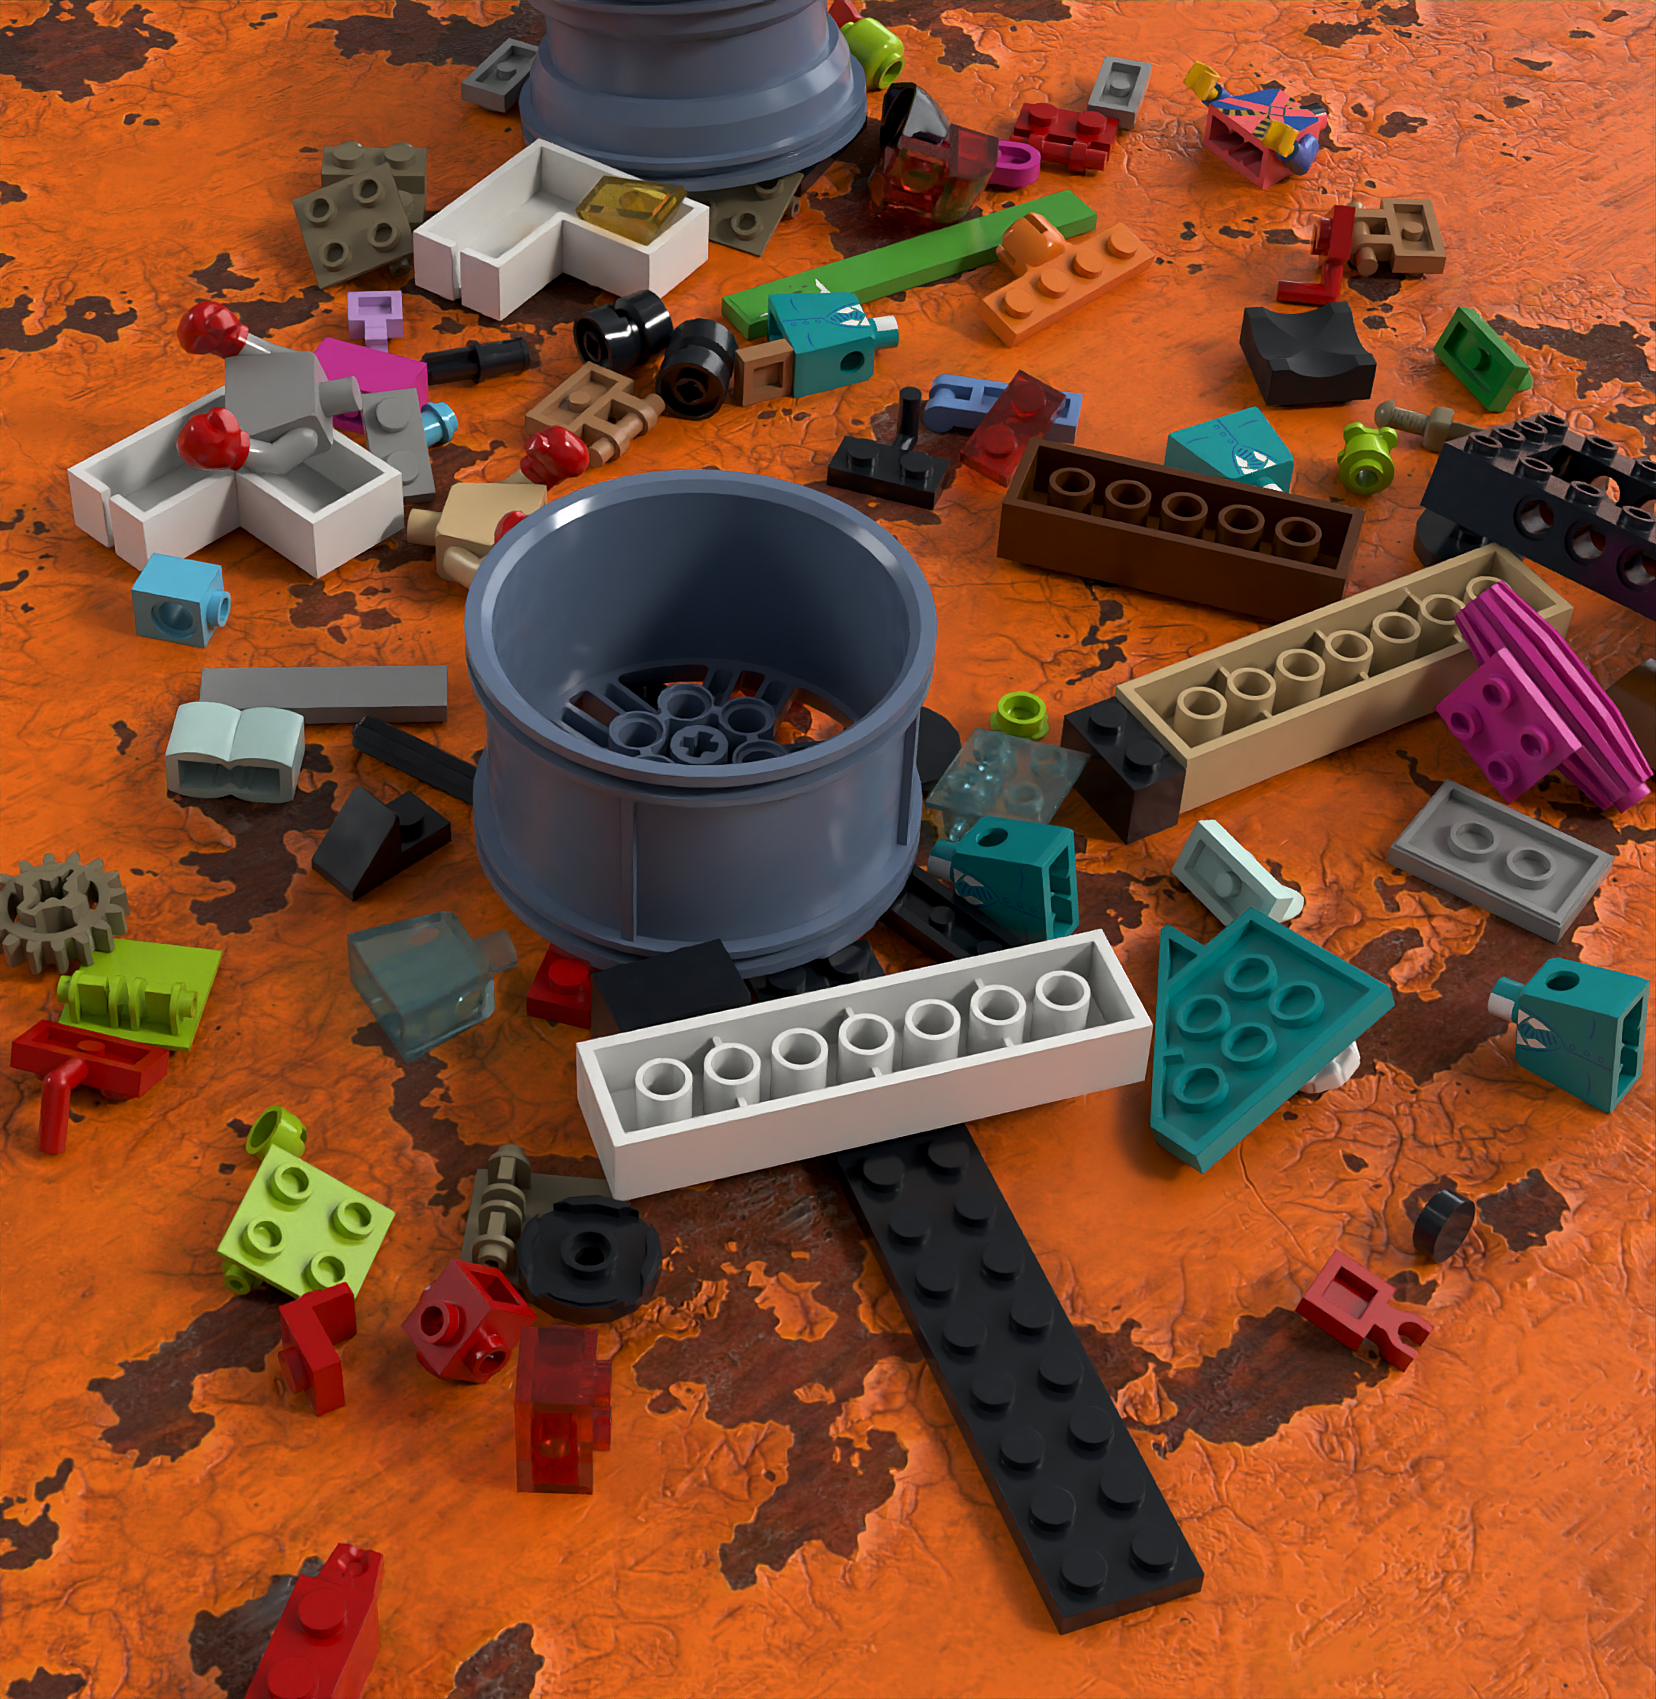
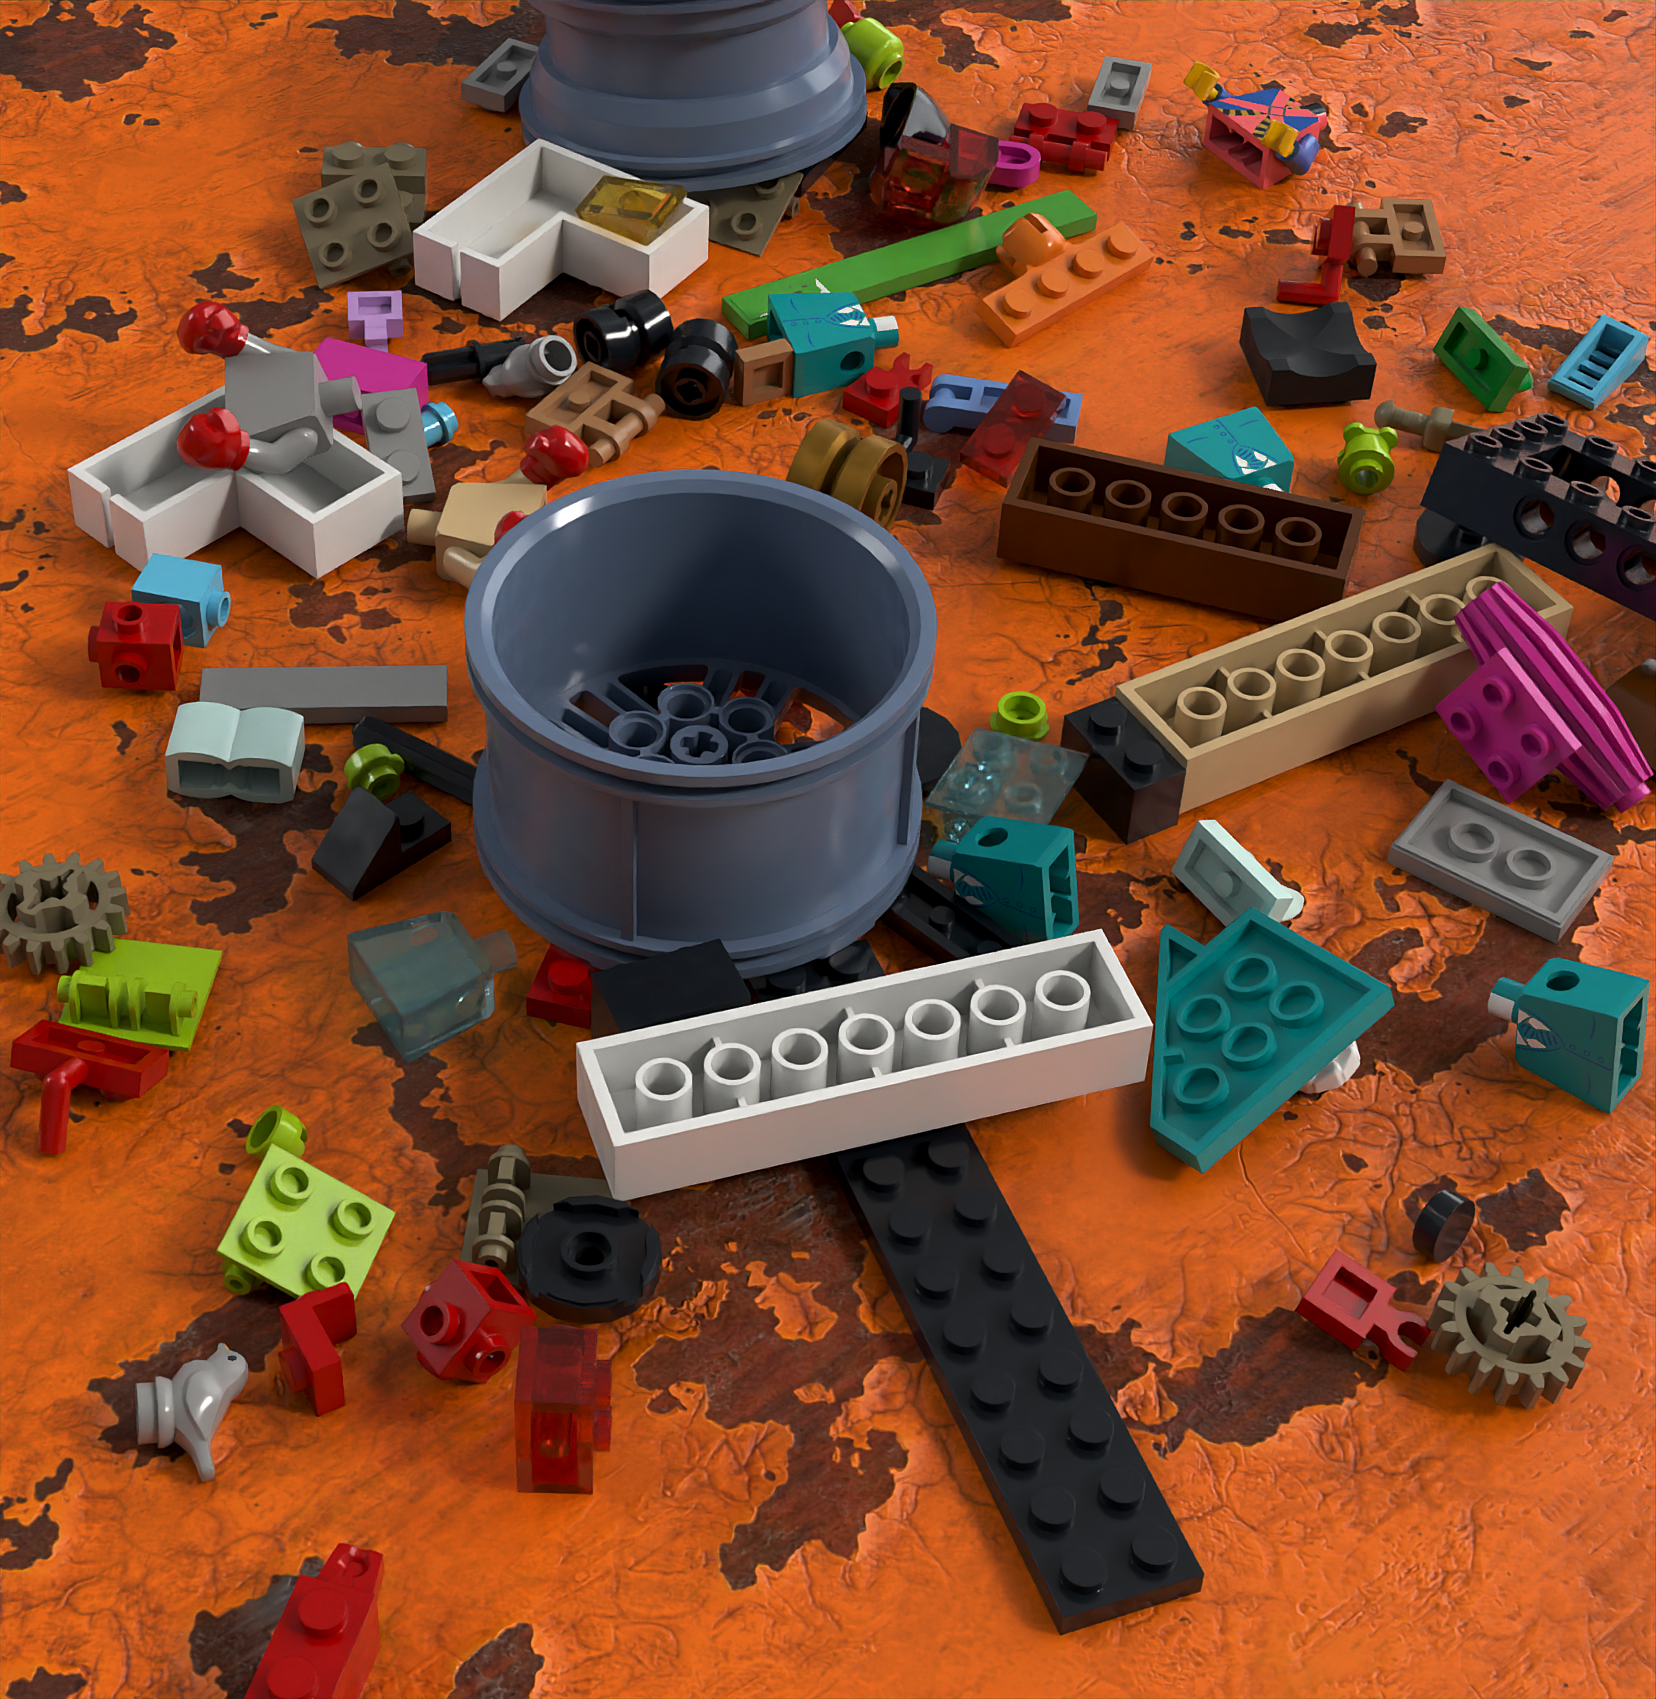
none -> red brick [88,601,185,691]
none -> light grey animal [135,1343,248,1482]
none -> lime plate [344,744,405,801]
none -> light grey animal [482,335,578,399]
none -> pearl gold wheel [786,418,908,532]
none -> red plate [842,352,933,429]
none -> dark tan gear [1427,1262,1591,1409]
none -> medium azure slope [1547,314,1649,411]

